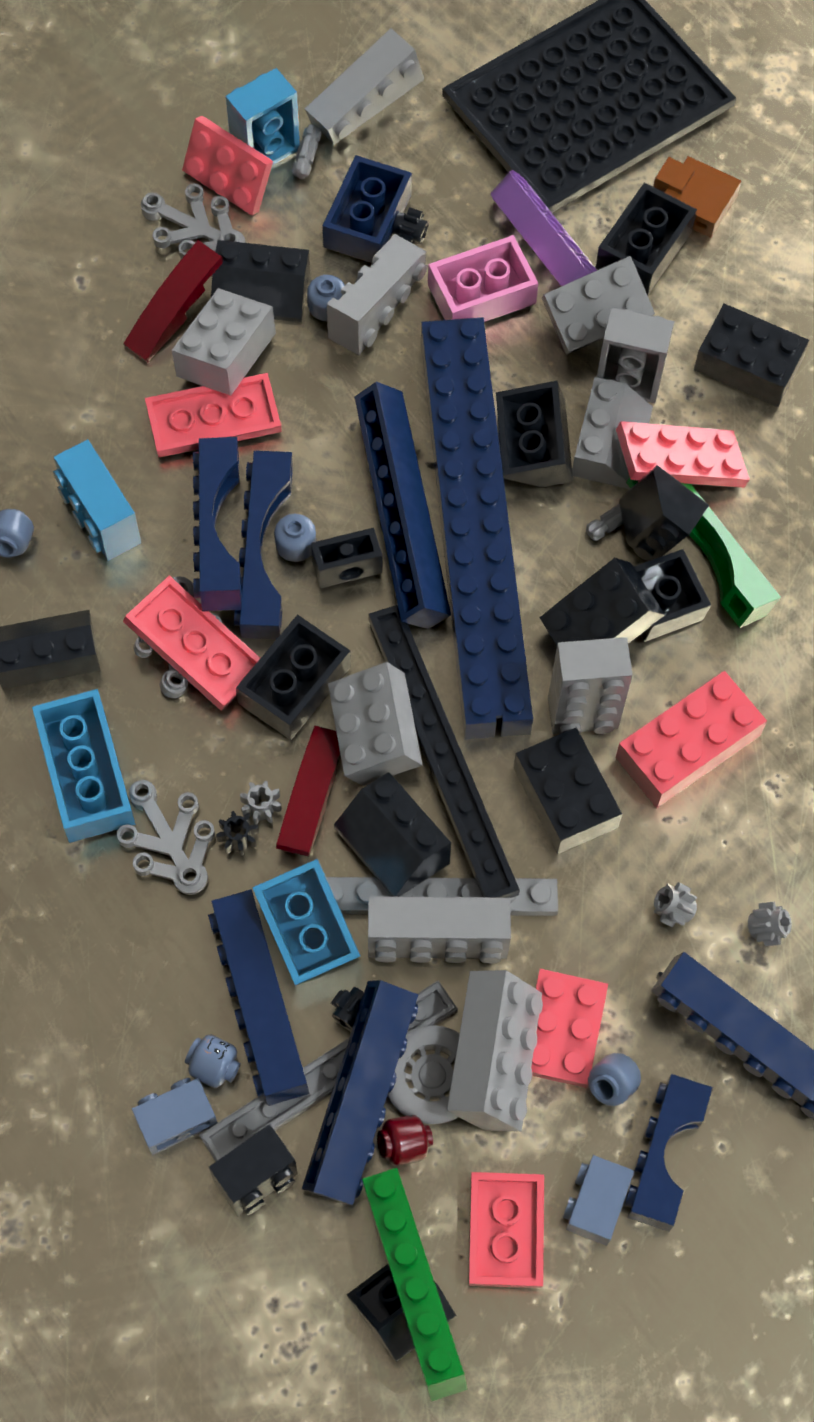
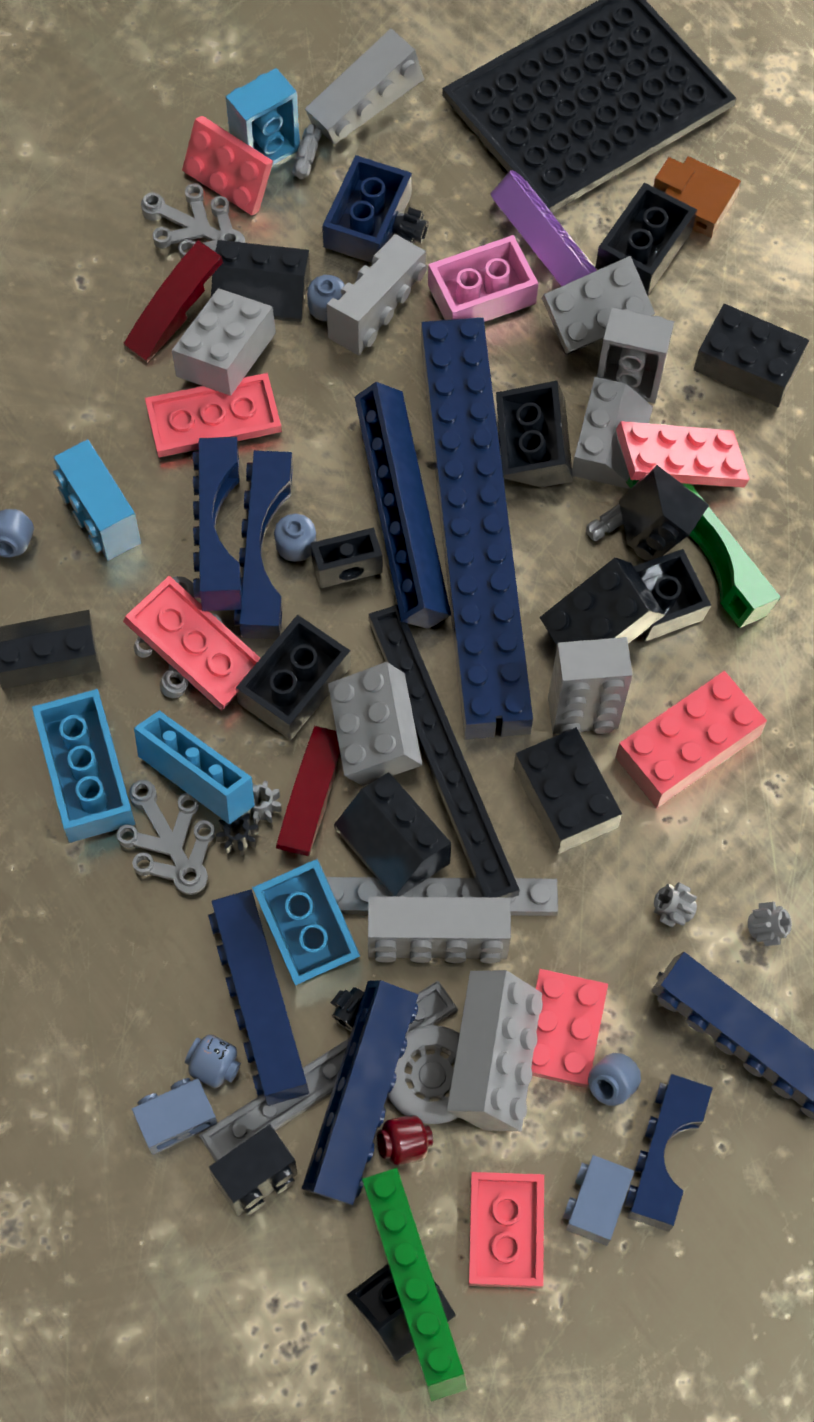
none -> dark azure brick [134,710,255,824]

